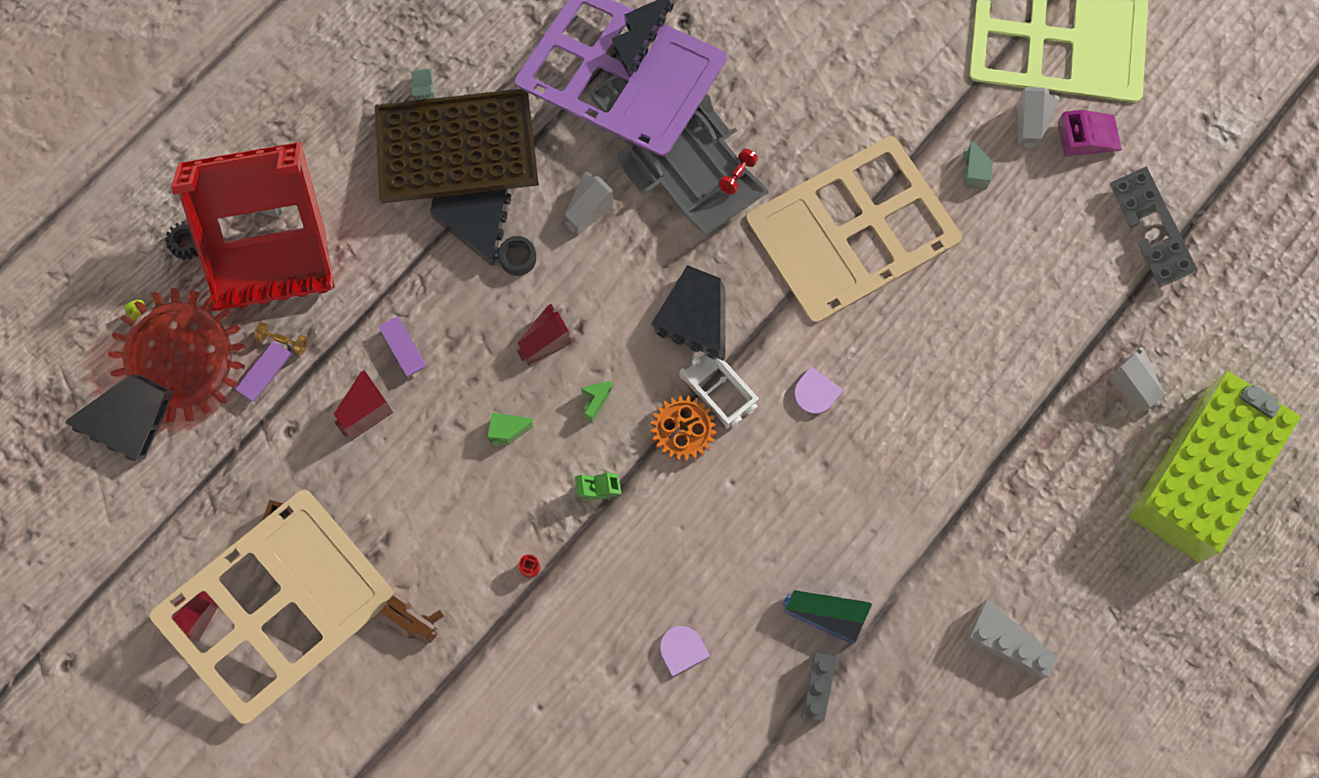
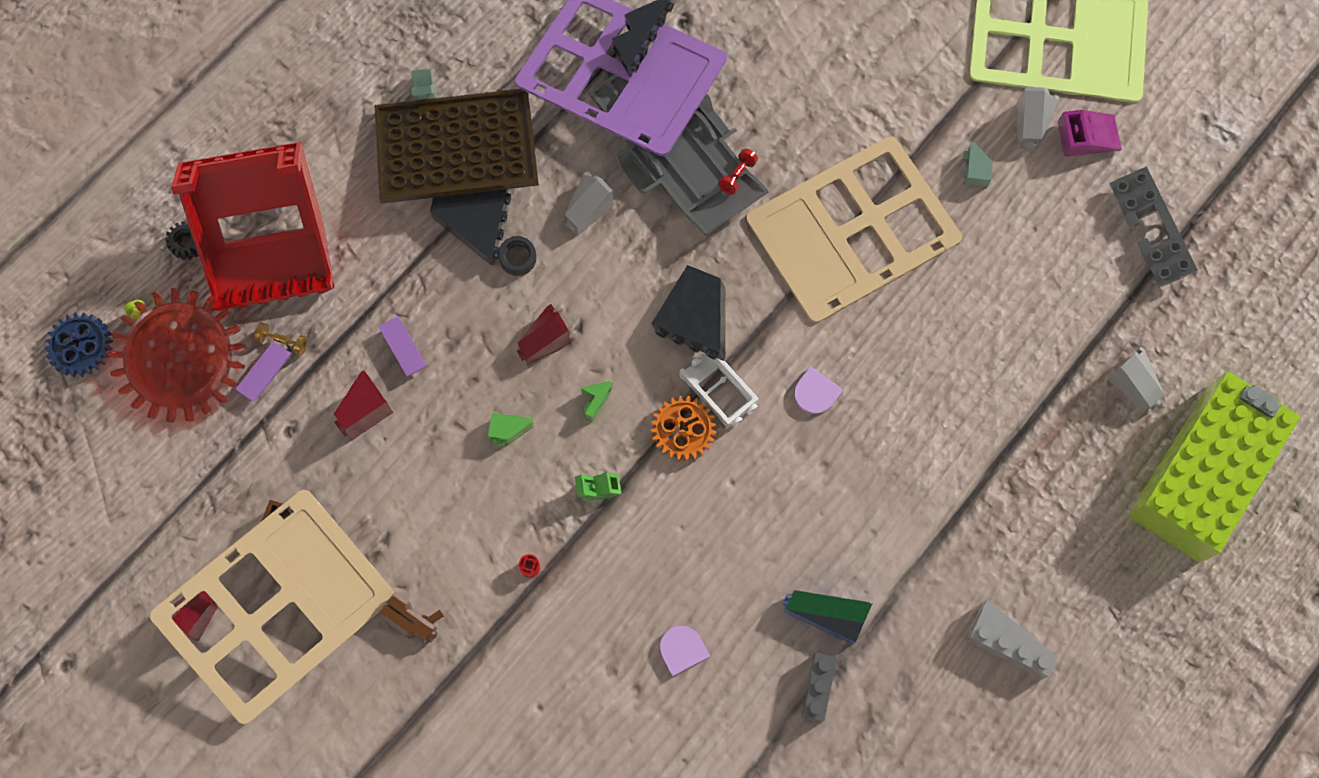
black slope [65,374,175,461] -> none
none -> dark blue gear [44,312,114,377]

